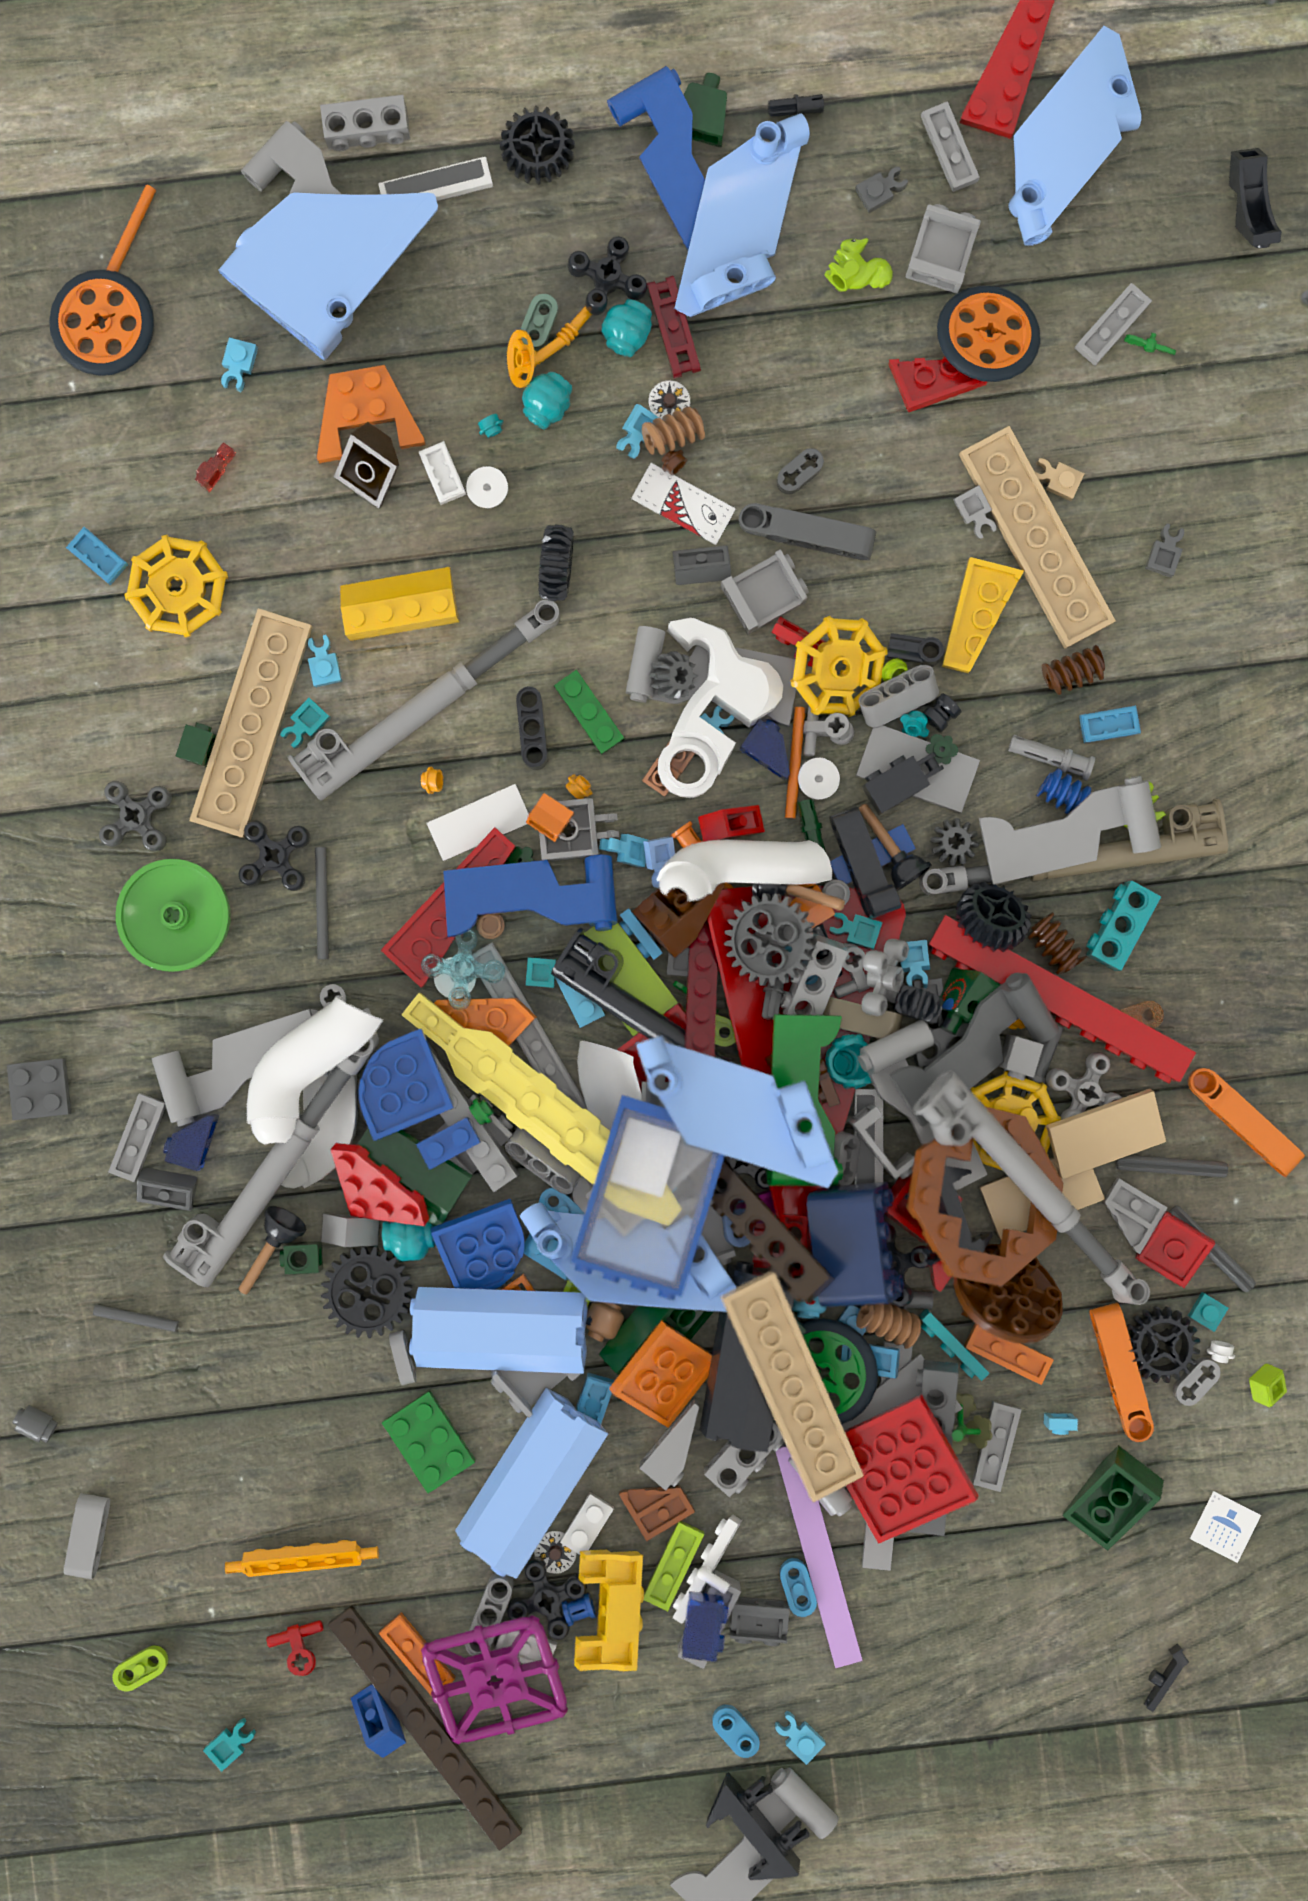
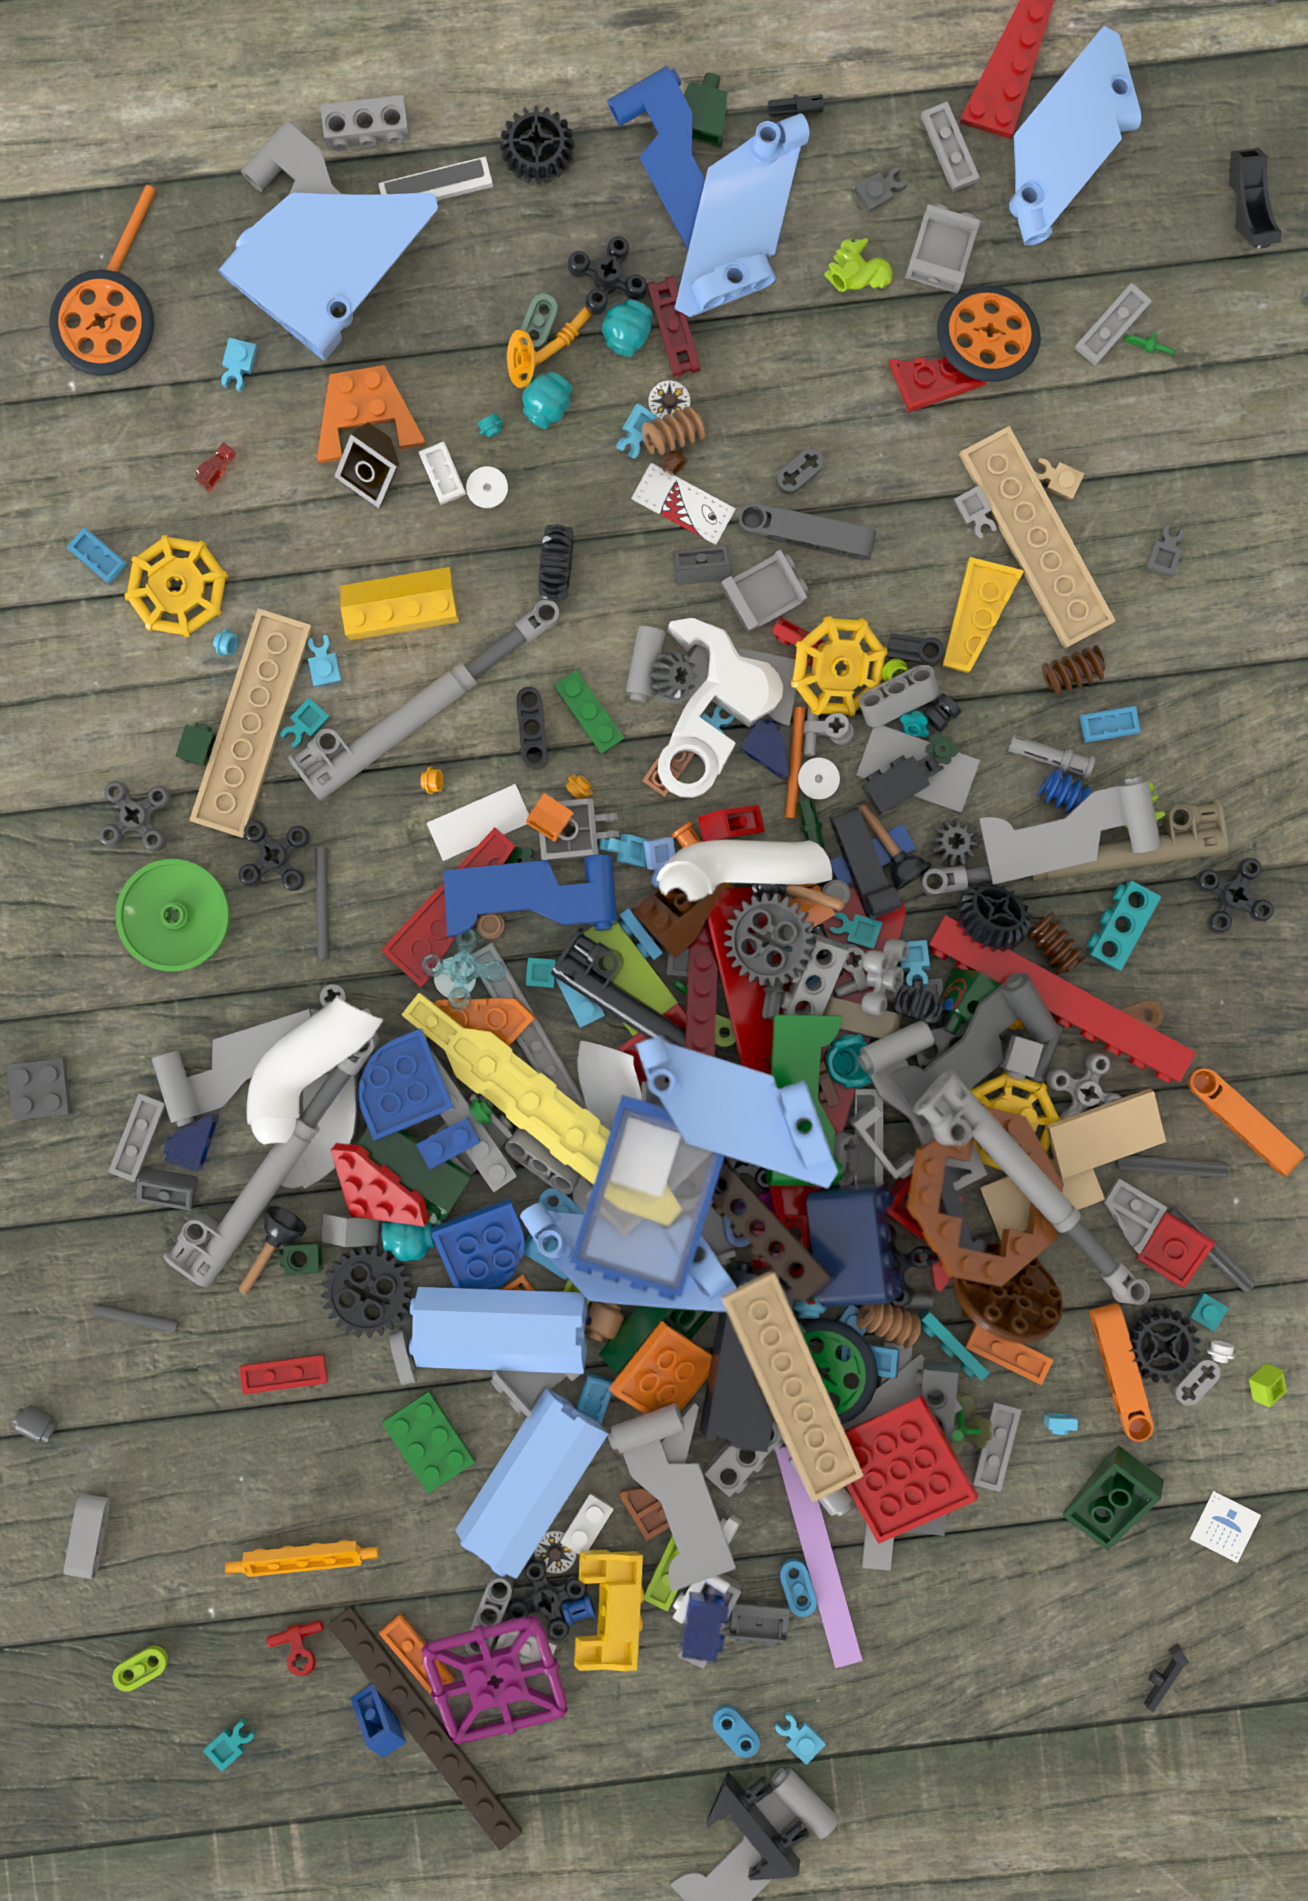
none -> medium azure plate [213,629,239,656]
none -> red plate [239,1353,328,1395]
none -> light grey door [608,1403,736,1592]
none -> black gear [1195,857,1274,934]

